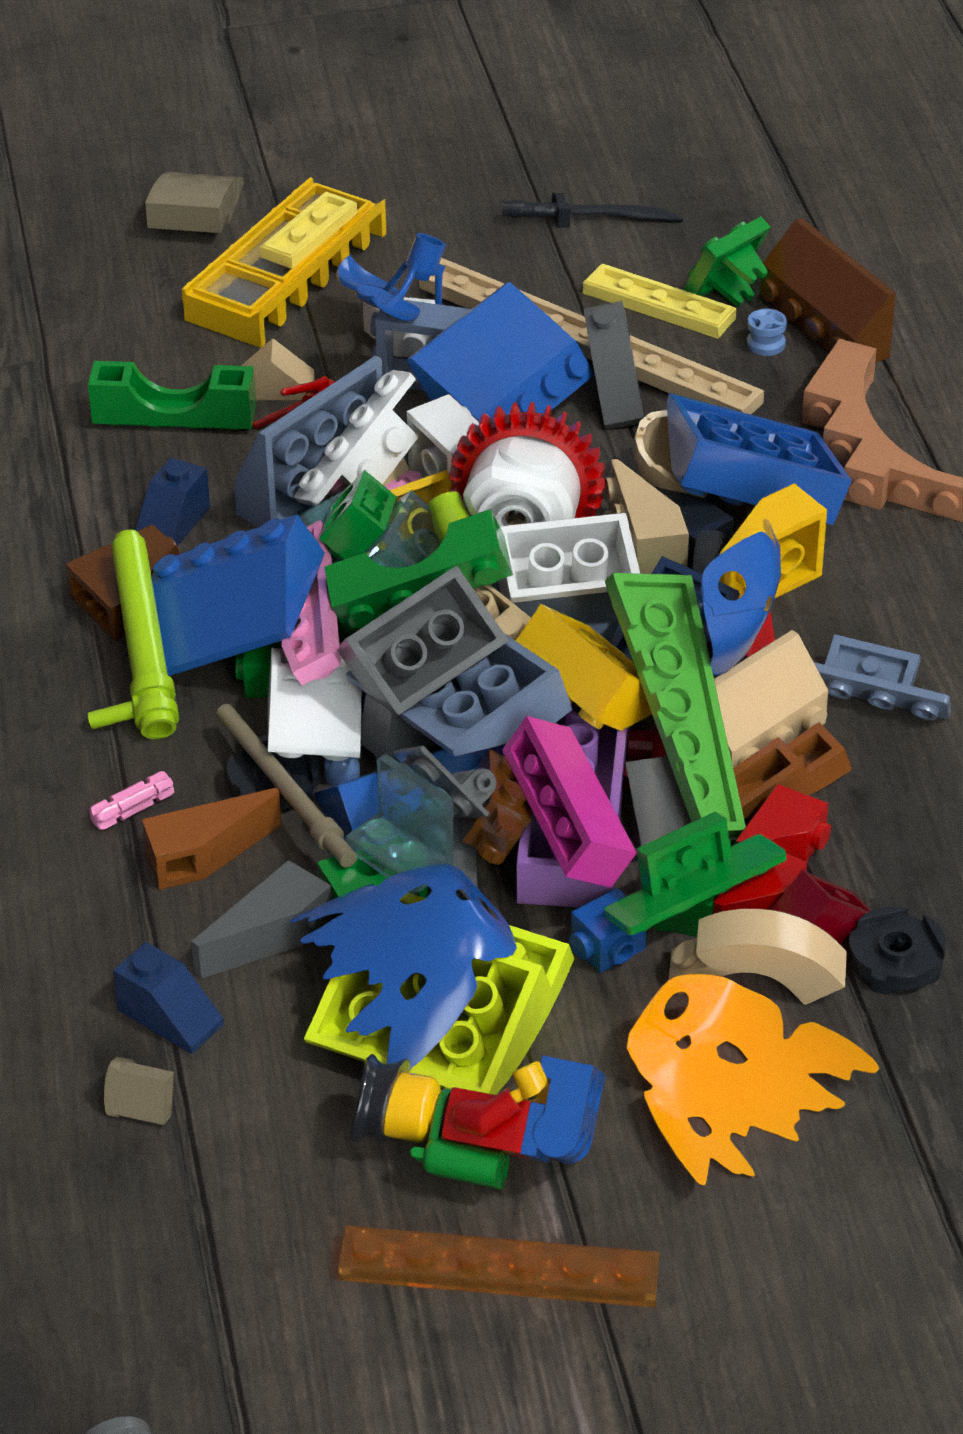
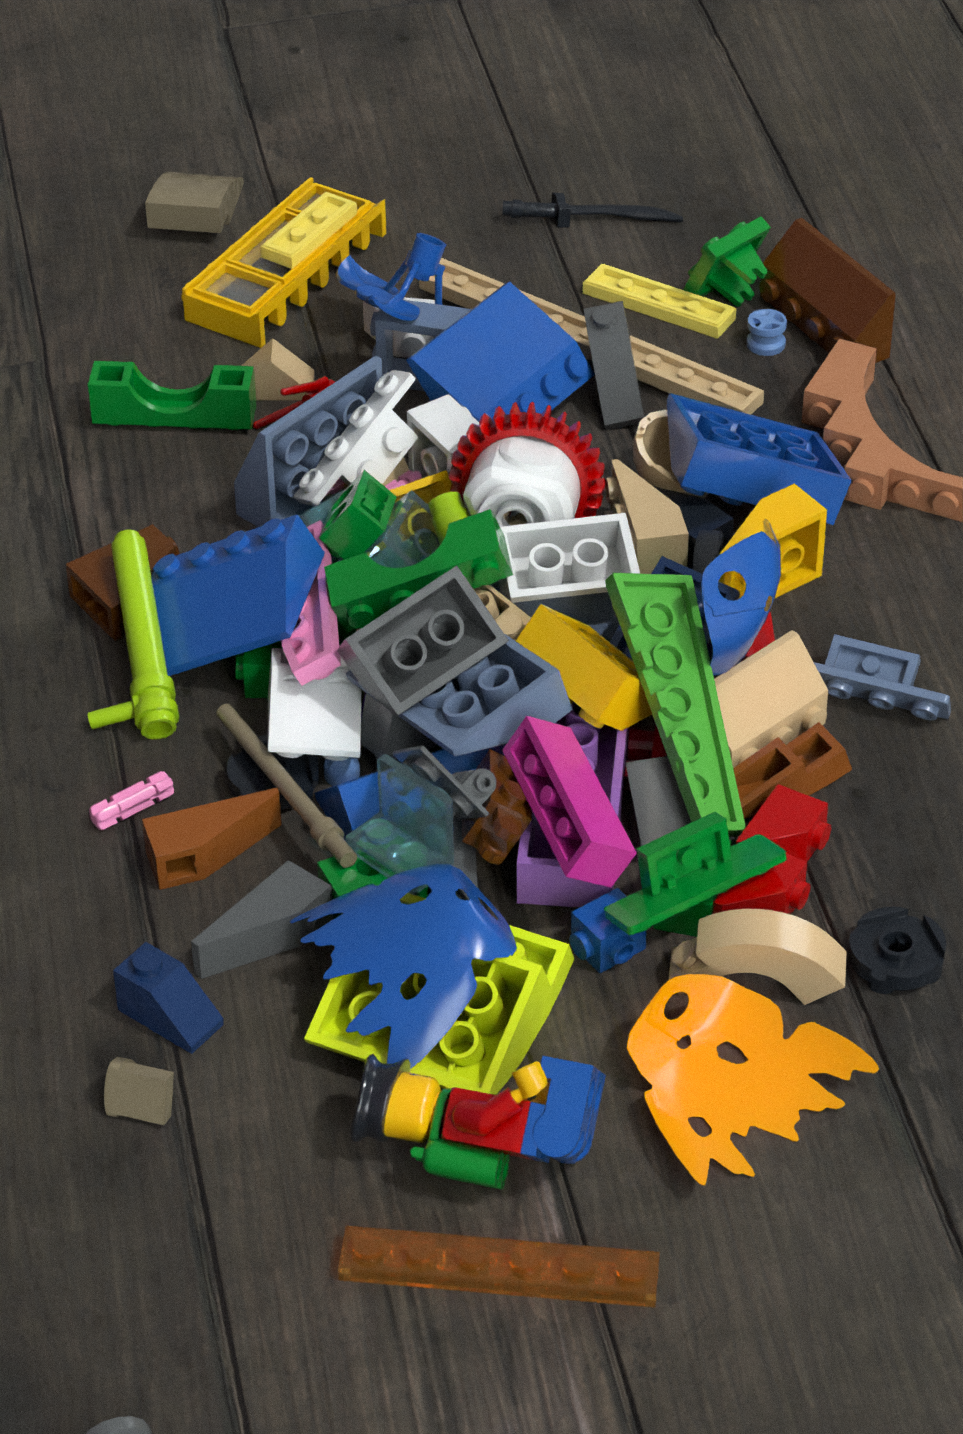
dark blue slope [135,458,210,546] -> none
dark red slope [771,870,872,944] -> none

